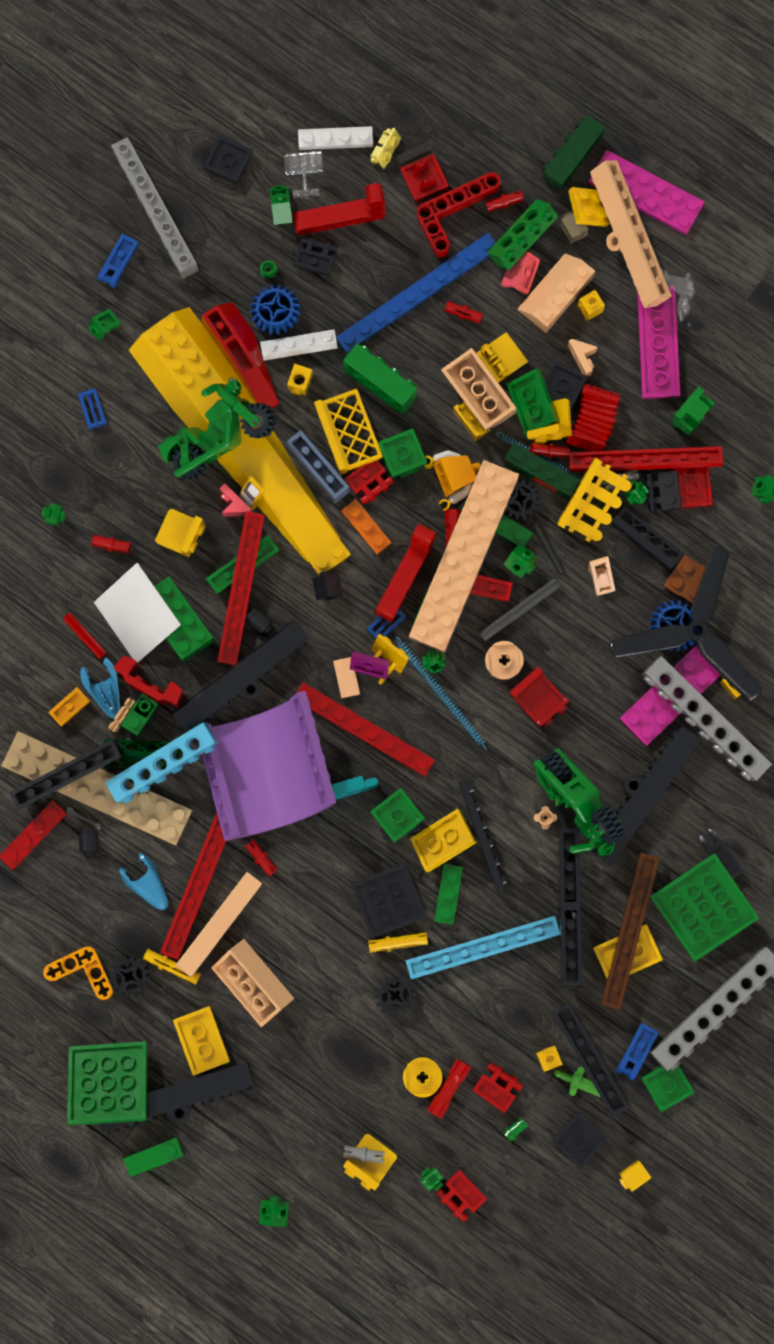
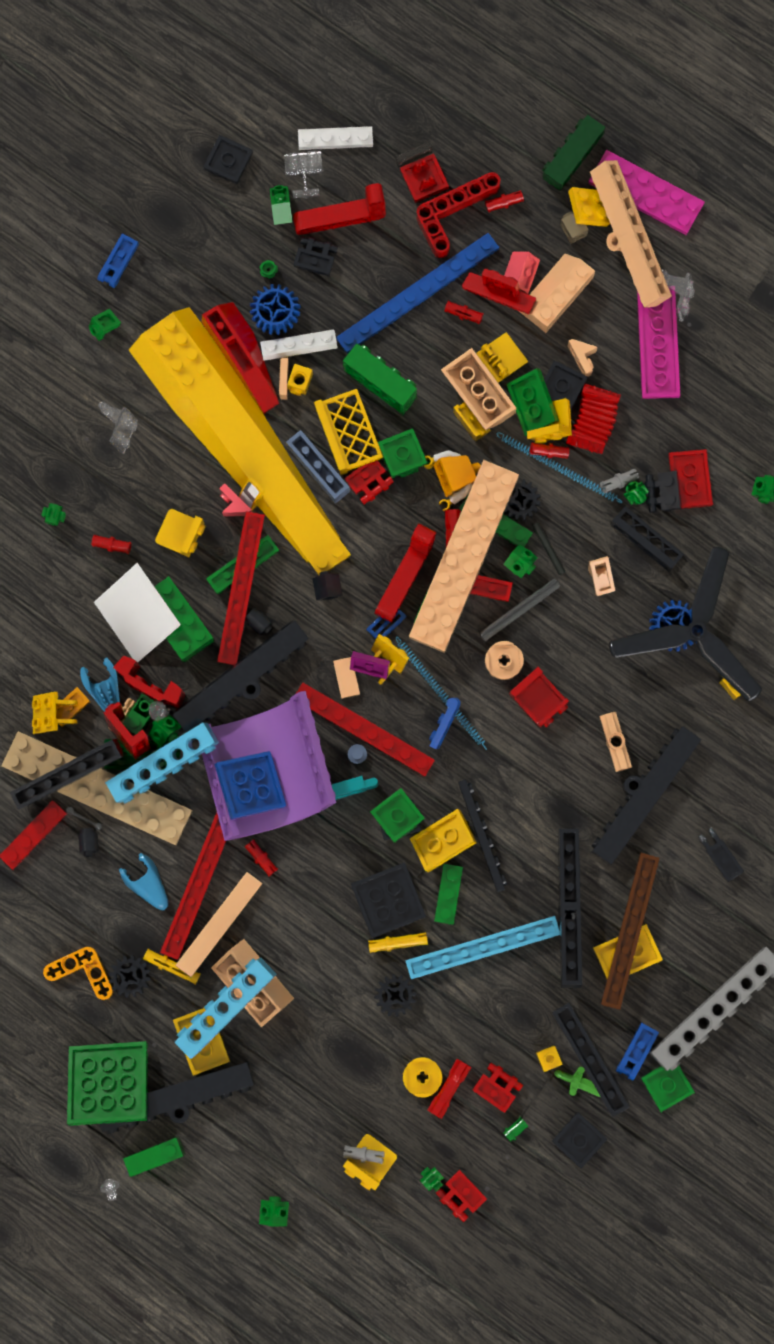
red axle [63,613,107,659] -> none
blue tile [78,388,107,430] -> none
light grey brick [111,137,199,279] -> none
green piece [157,377,277,479] -> none
orange plate [341,499,392,555] -> none
light yellow hinge [370,128,401,169] -> none
green gear [422,649,446,673] -> none
green brick [487,199,558,270] -> none
dark green brick [503,443,580,501] -> none
green piece [533,748,624,856] -> none
light nougat plate [534,806,557,829] -> none
yellow fence [557,457,631,542] -> none
red plate [569,446,723,473] -> none
yellow brick [577,290,605,321] -> none
dark pink plate [619,645,721,746] -> none
yellow brick [619,1160,651,1192] -> none
light grey brick [642,656,772,781] -> none
green plate [650,853,759,962] -> none
dark orange plate [663,555,706,606] -> none
green panel [670,386,715,436] -> none
none -> yellow plate [32,692,77,734]
none -> clear plate [98,401,138,454]
none -> clear plate [100,1179,120,1201]
none -> red panel [103,702,151,760]
none -> green brick [148,713,181,748]
none -> clear plate [149,701,171,721]
none -> medium azure brick [175,958,277,1059]
none -> blue plate [215,751,286,820]
none -> light nougat tile [279,358,289,400]
none -> sand blue plate [348,744,367,764]
none -> blue plate [429,698,461,749]
none -> red bracket [462,269,536,314]
none -> light nougat piece [600,712,632,772]

